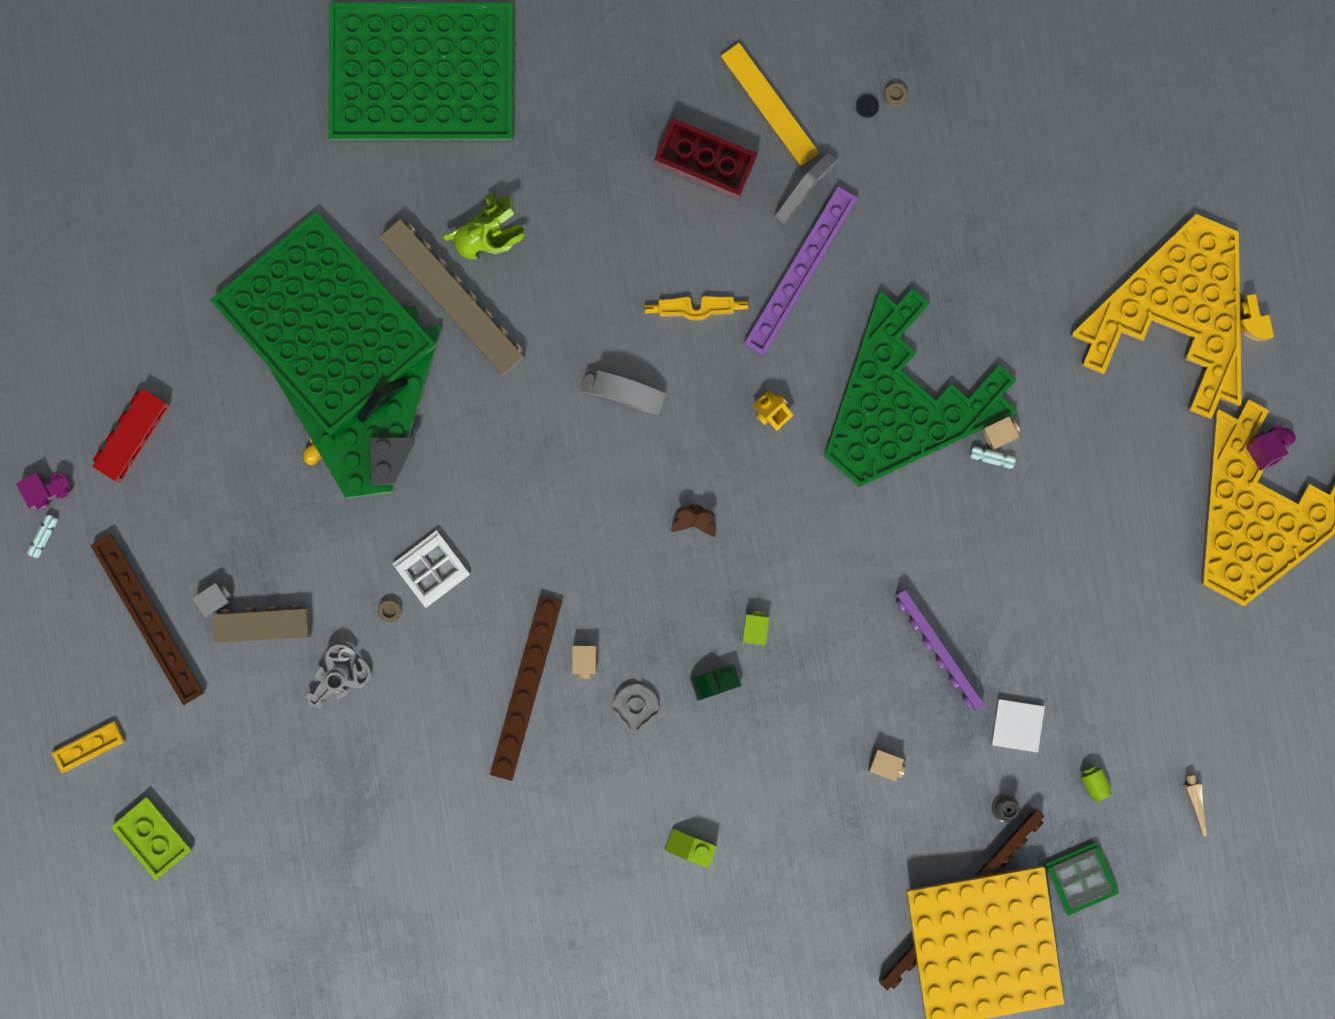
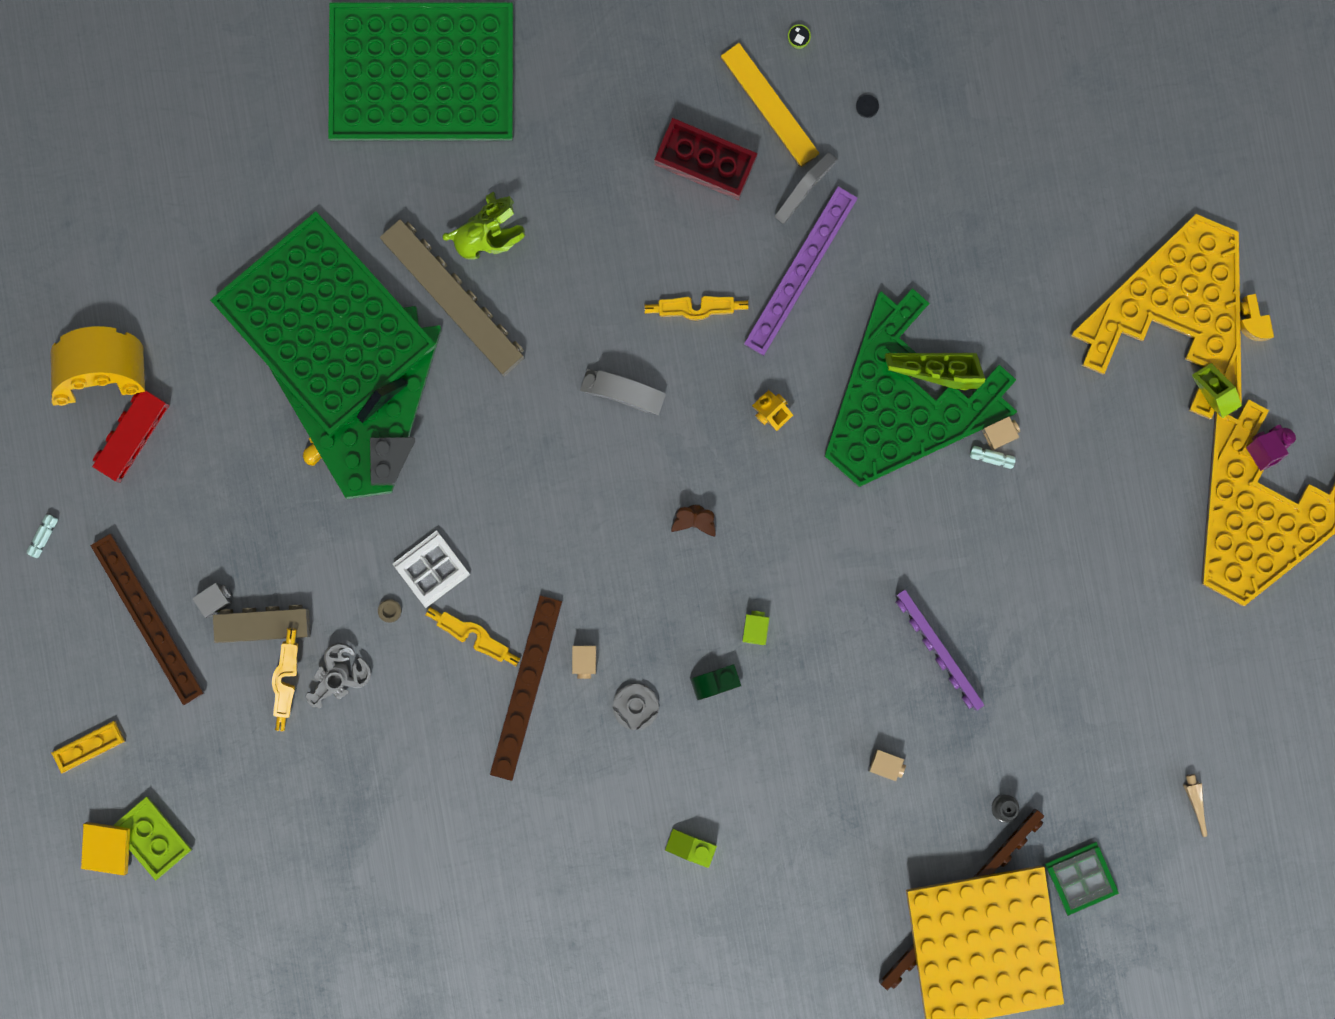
magenta brick [16,473,71,511] -> none
dark tan tile [884,82,908,107] -> none
white tile [991,699,1045,752] -> none
lime brick [1080,765,1111,802] -> none
none -> yellow cylinder [50,326,145,406]
none -> yellow tile [81,822,130,876]
none -> yellow piece [272,628,299,731]
none -> yellow piece [425,607,521,667]
none -> tile [788,24,811,49]
none -> lime wedge [885,353,985,390]
none -> lime slope [1192,363,1242,418]

